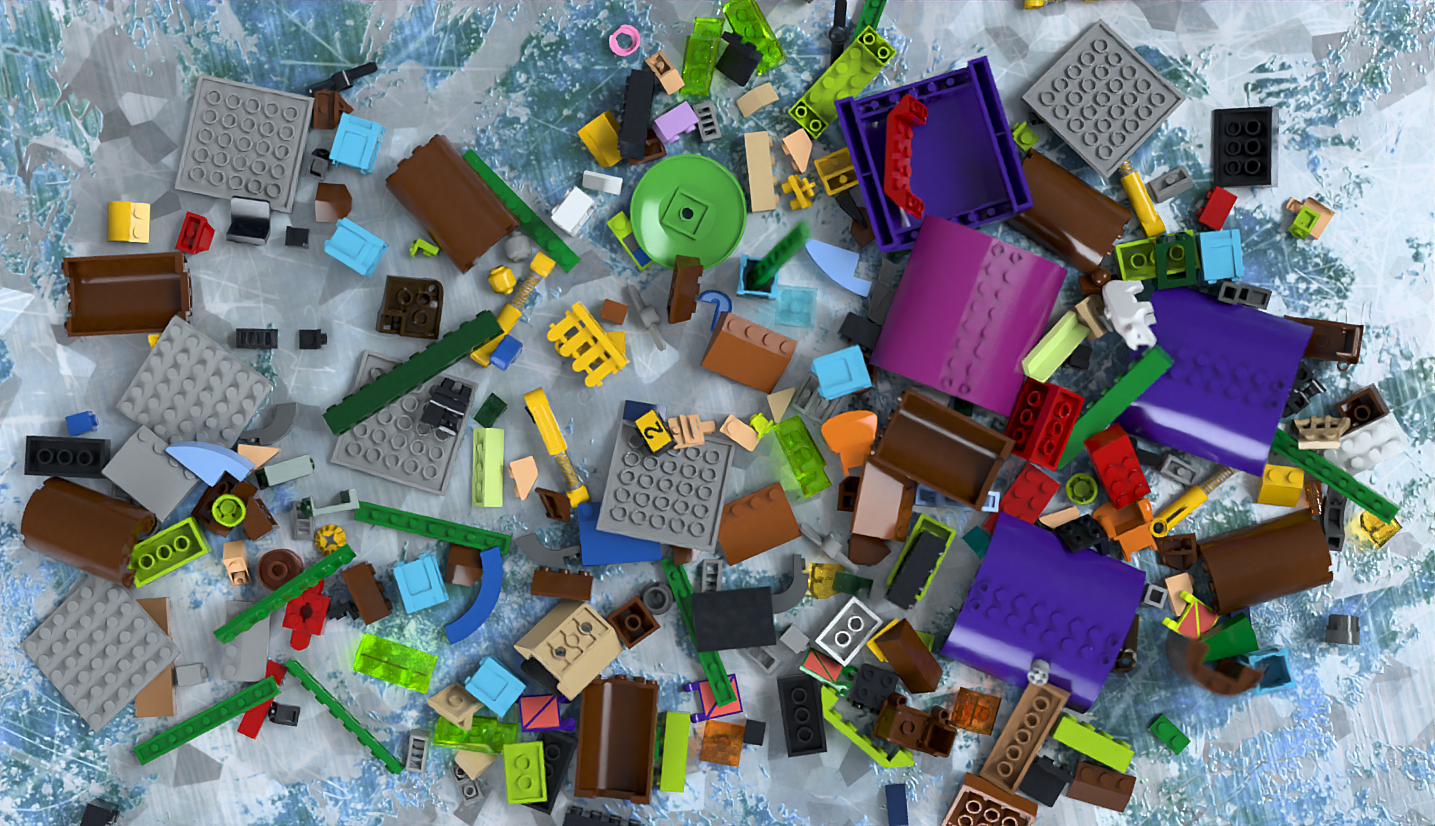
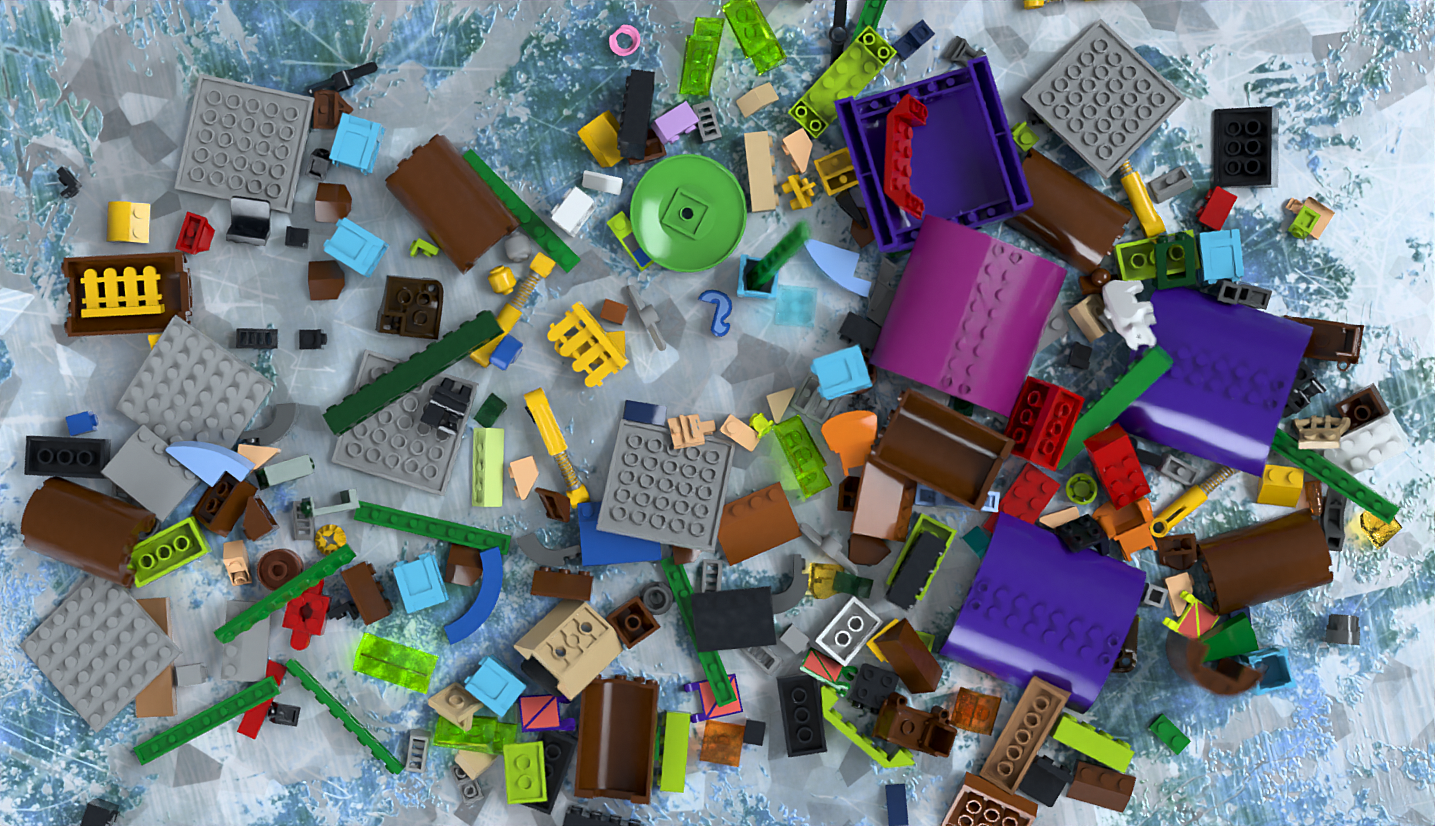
lime helmet [212,494,246,527] -> none
brick [634,408,678,457] -> none
light nougat slope [645,50,685,95] -> none
reddish brown slope [666,255,703,324] -> none
dark orange slope [700,311,798,394] -> none
black bracket [716,31,764,87] -> none
yellowish green panel [1022,310,1090,383] -> none
light grey wheel [1028,660,1050,685] -> none
none -> black bracket [56,166,82,198]
none -> yellow fence [80,266,165,317]
none -> reddish brown slope [308,260,345,301]
none -> dark blue slope [892,19,935,62]
none -> dark grey piece [944,36,986,67]

